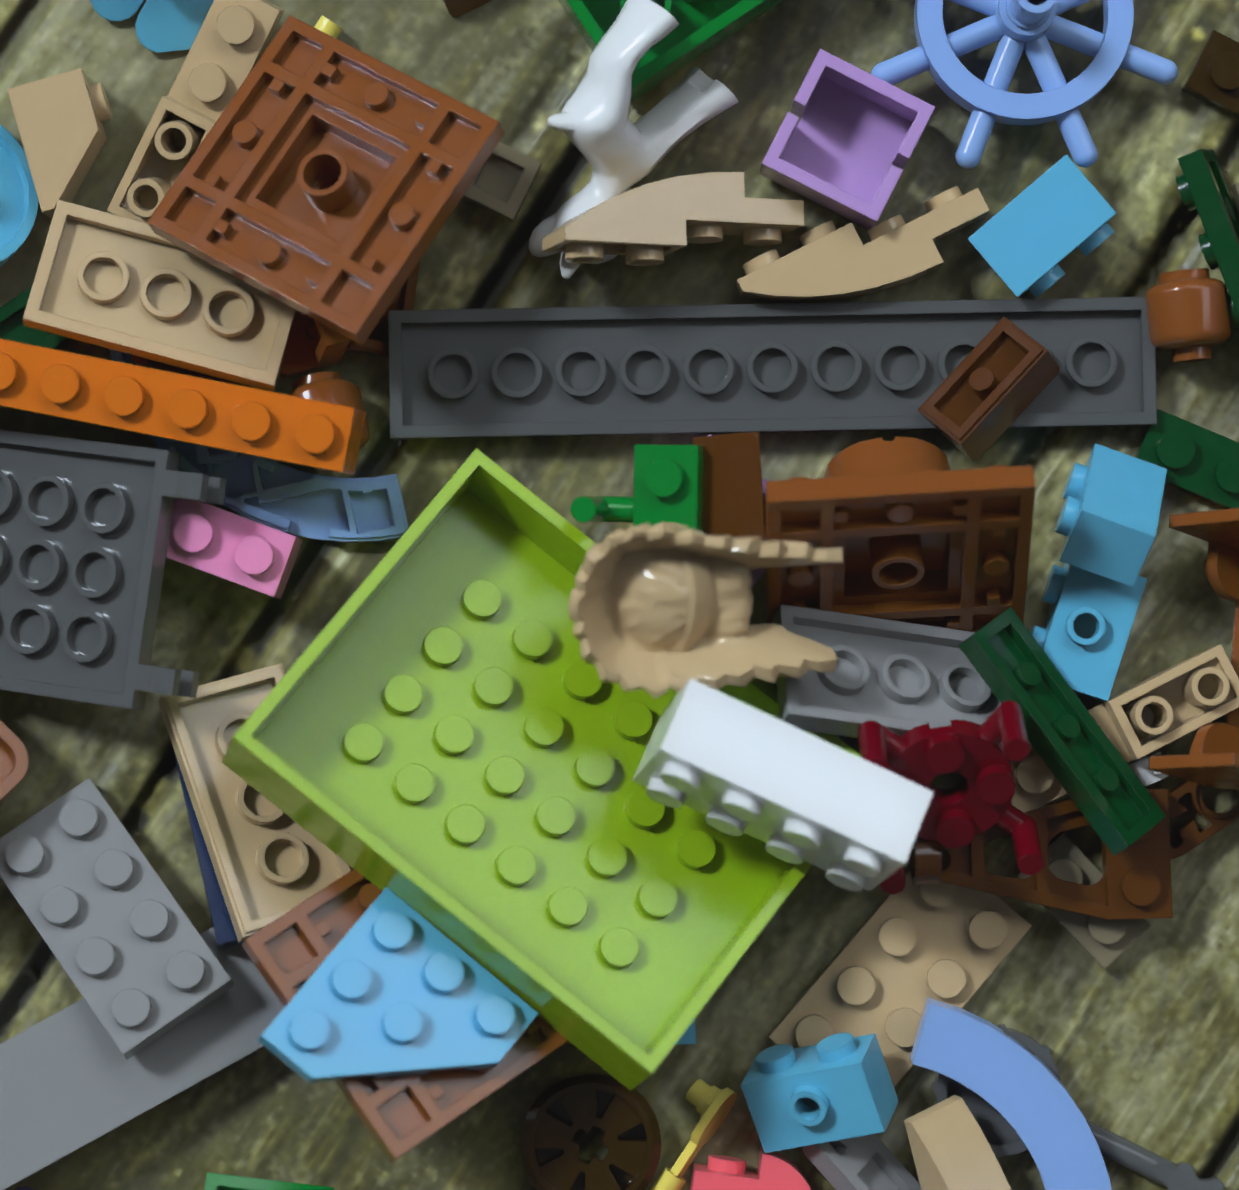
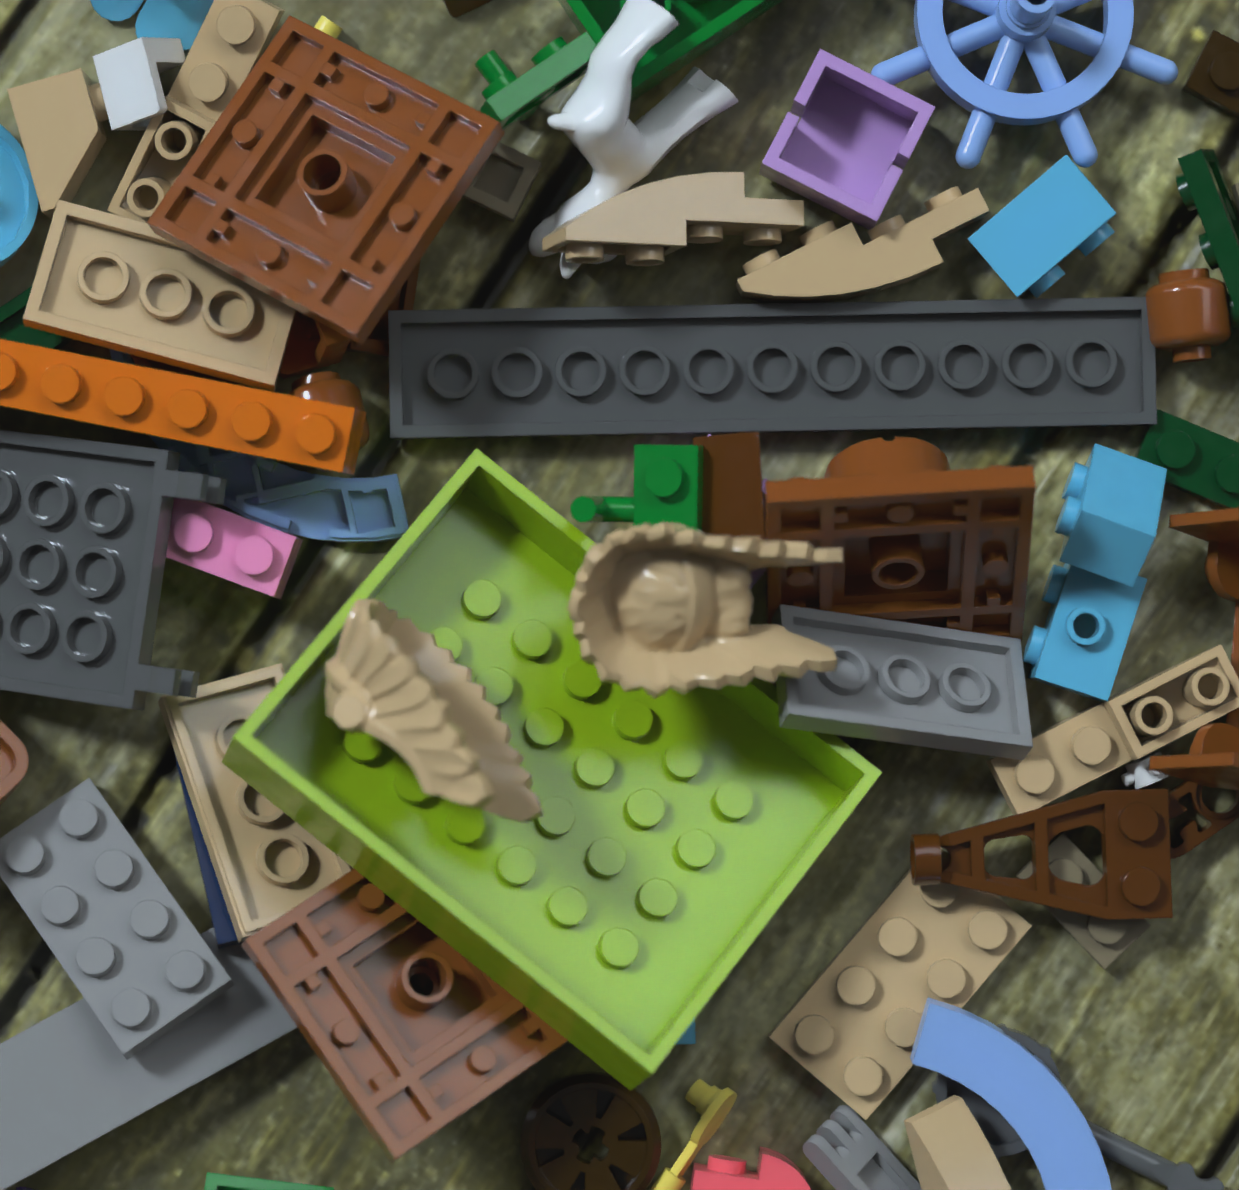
medium azure plate [258,887,539,1083] -> none
white brick [632,678,934,892] -> none
medium azure brick [741,1033,899,1153] -> none
dark red plate [858,700,1044,895] -> none
reddish brown slope [918,317,1059,462] -> none
dark green plate [958,607,1166,856] -> none
none -> white panel [93,37,185,130]
none -> tan piece [324,599,543,823]
none -> green plate [474,32,596,130]

